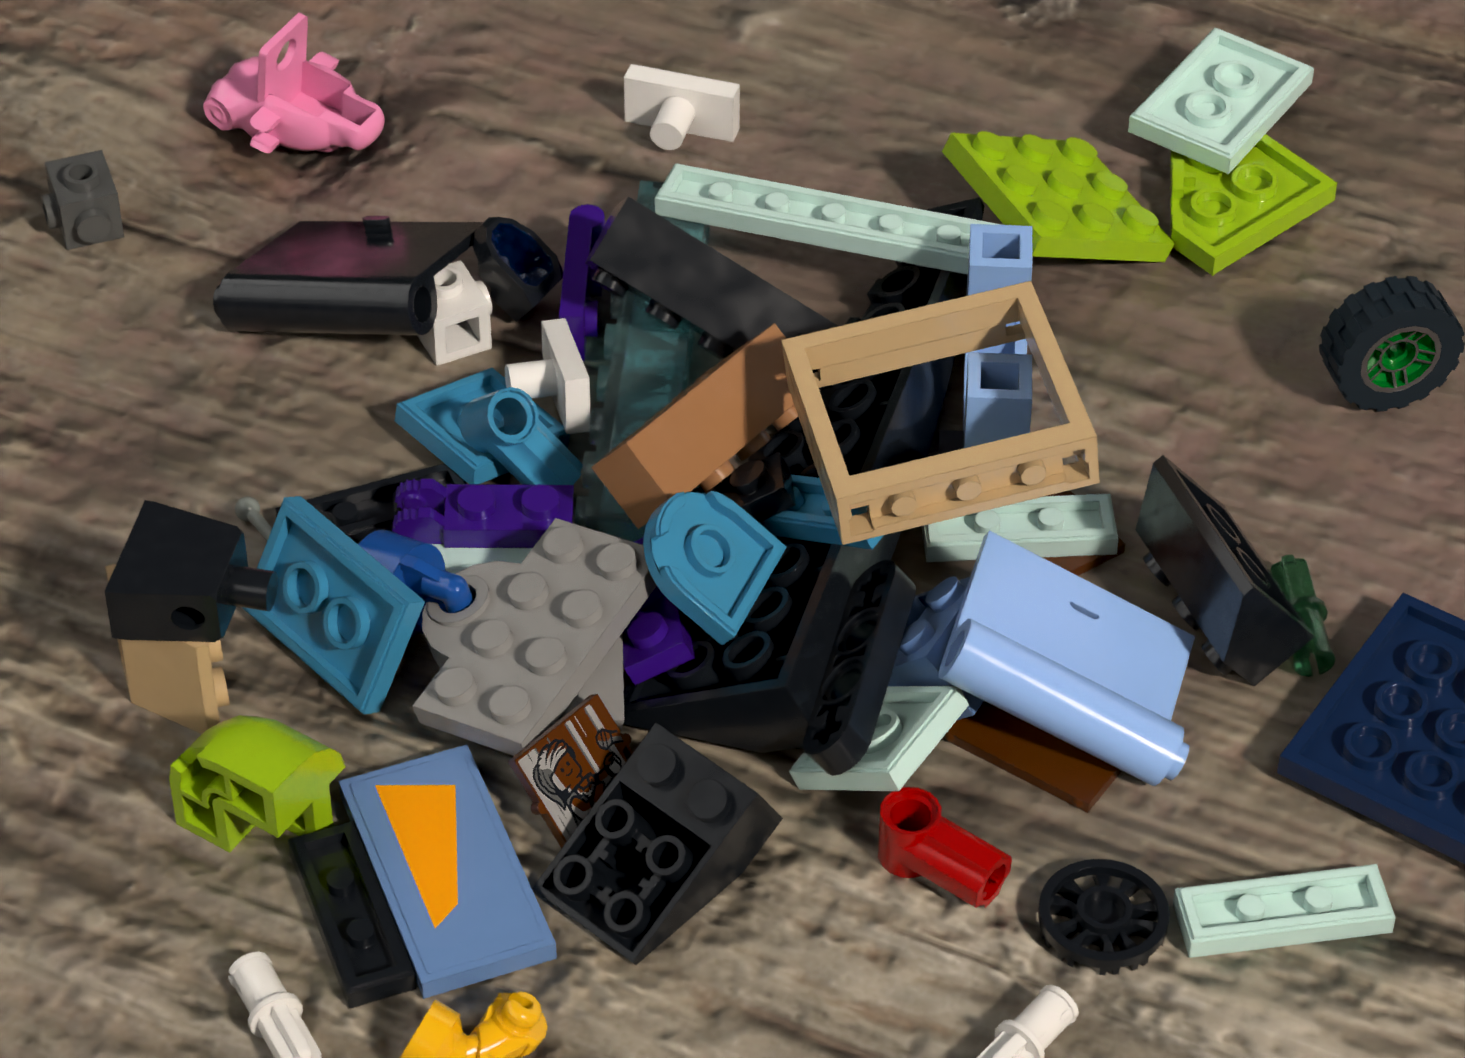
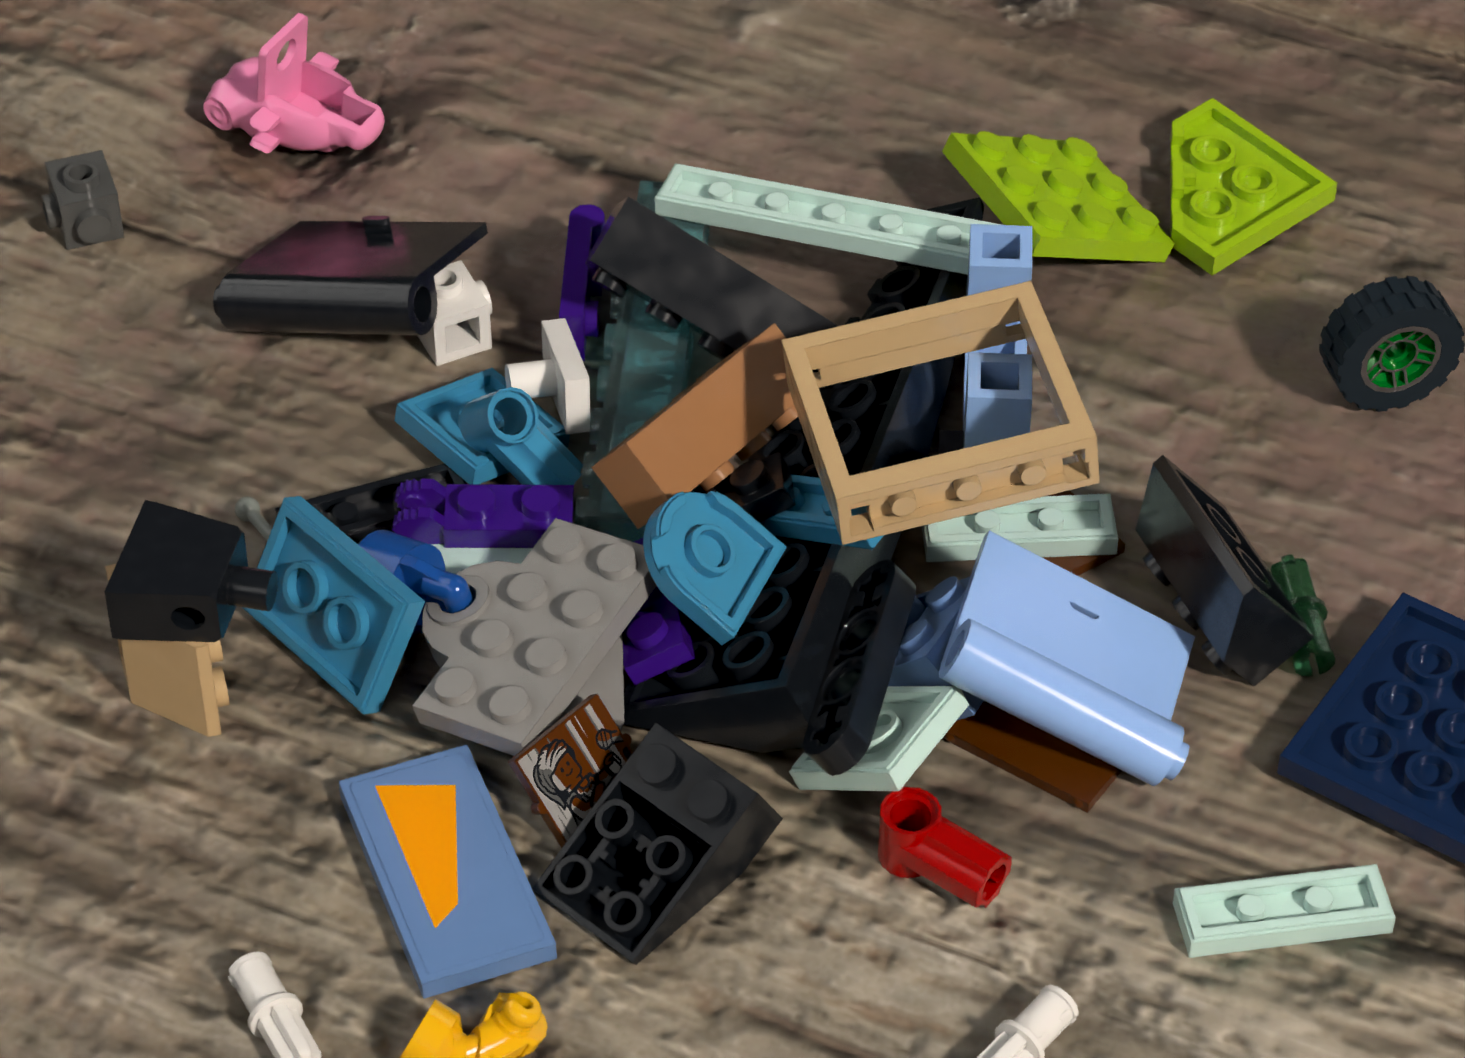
lime brick [169,715,346,853] -> none
black tile [288,821,417,1009] -> none
black rock [472,217,564,322] -> none
white tile [624,64,740,150] -> none
black wheel [1038,859,1170,975] -> none
light aqua tile [1128,28,1314,174] -> none

